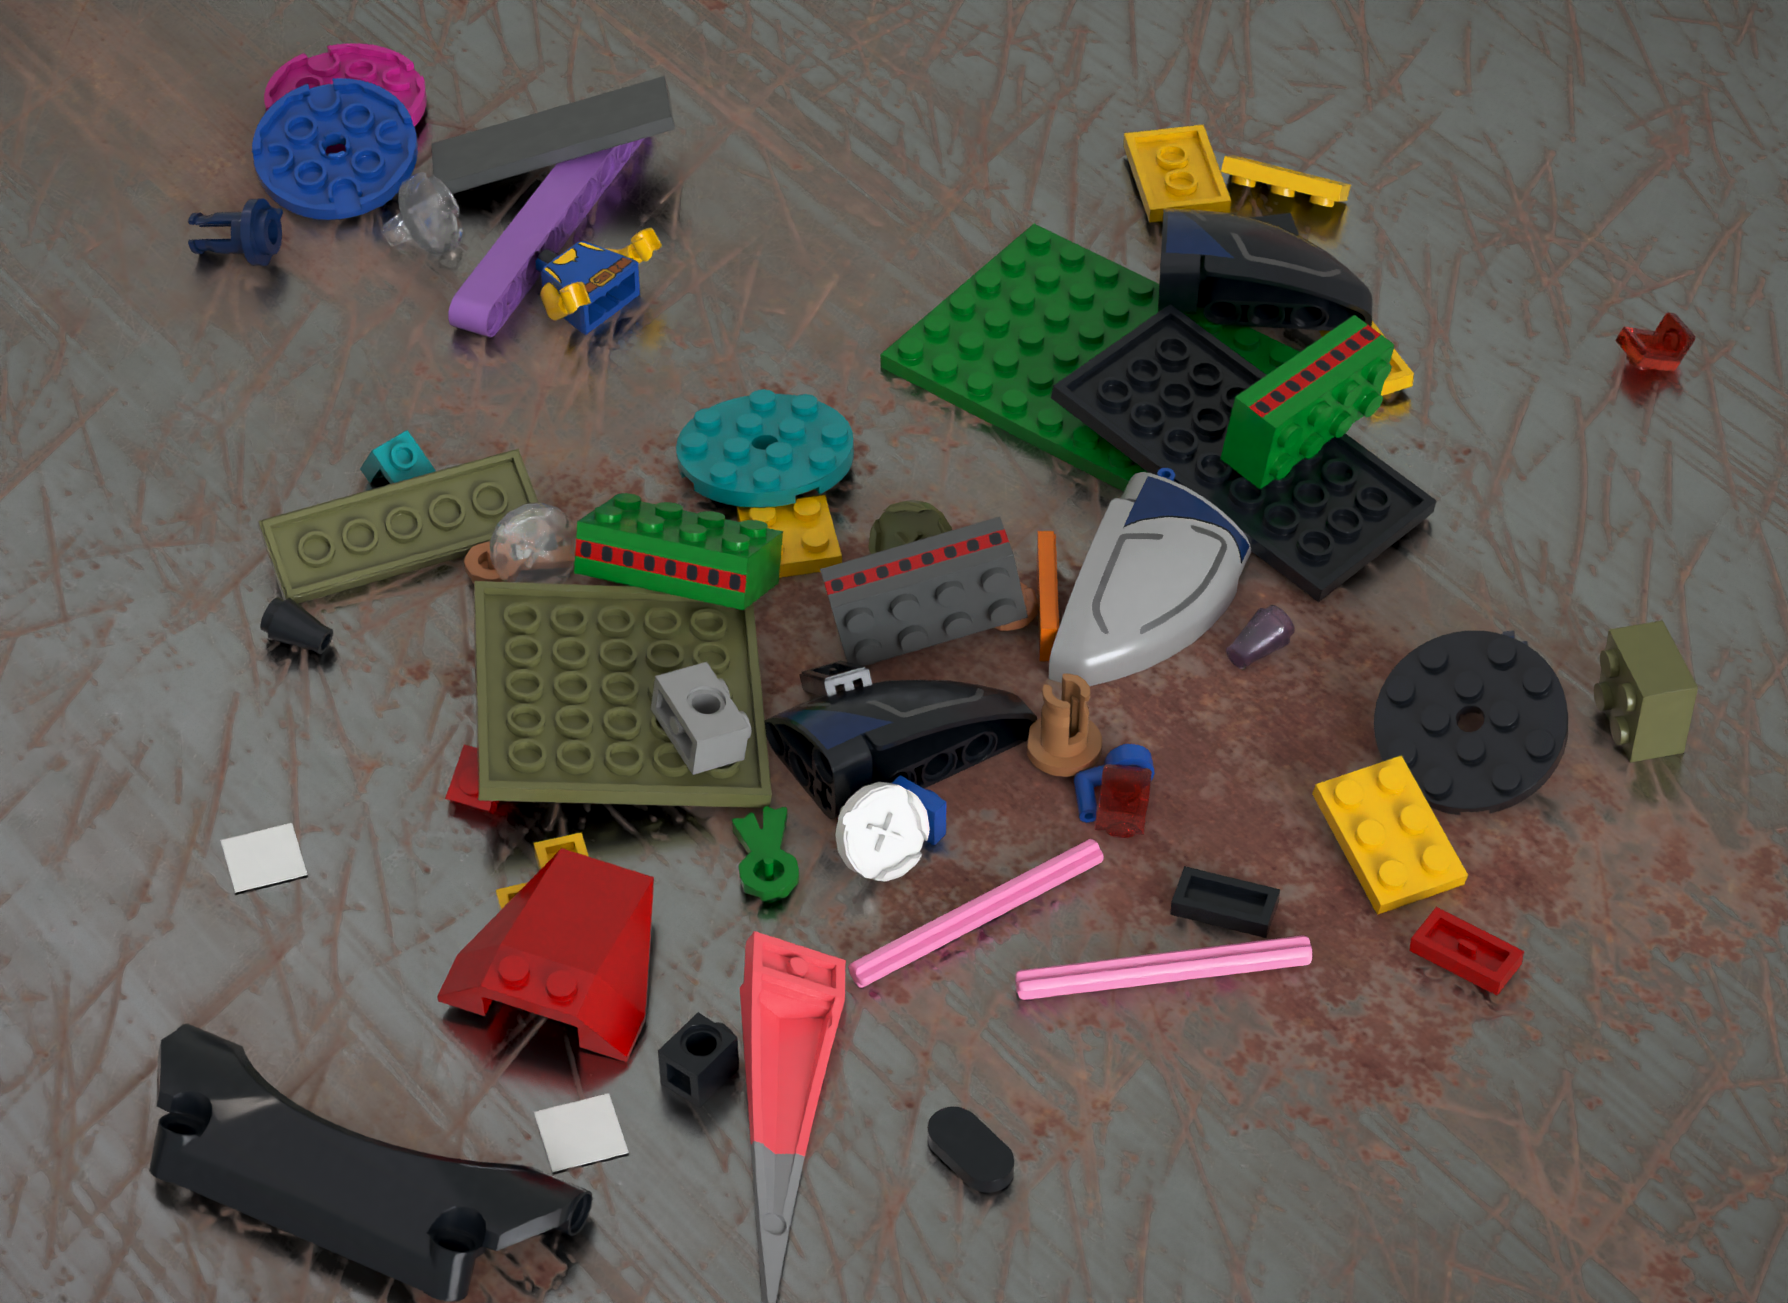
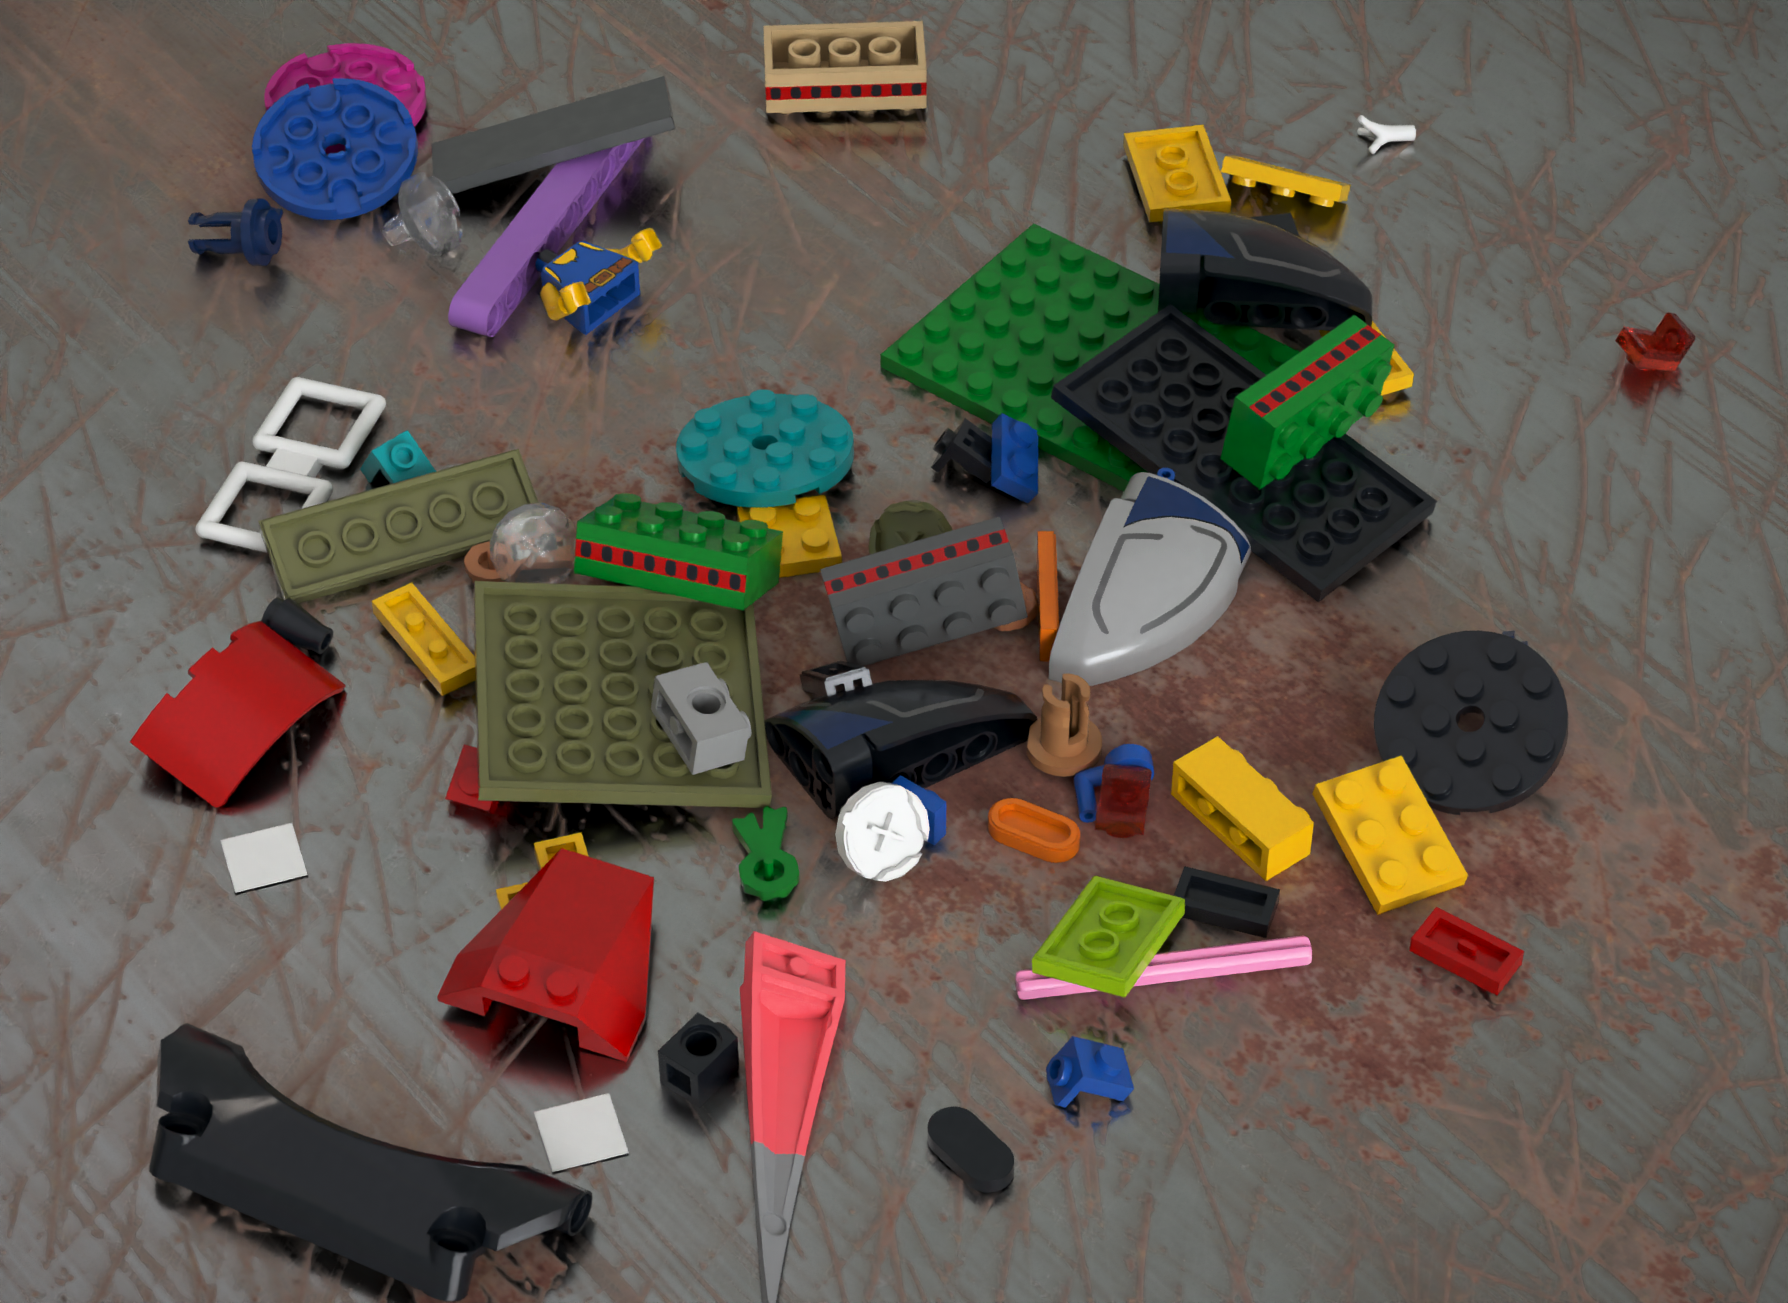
bright pink axle [848,839,1104,988] -> none
clear purple cone [1226,605,1295,670] -> none
olive brick [1594,620,1698,763] -> none
none -> red panel [130,621,346,807]
none -> white bar [195,377,386,553]
none -> yellow plate [372,582,475,696]
none -> tan brick [763,21,927,114]
none -> black bracket [931,418,992,484]
none -> orange tile [988,798,1080,863]
none -> blue plate [991,413,1038,503]
none -> lime tile [1032,876,1185,997]
none -> blue bracket [1046,1036,1134,1107]
none -> yellow brick [1171,736,1314,881]
none -> white bar [1357,115,1416,154]

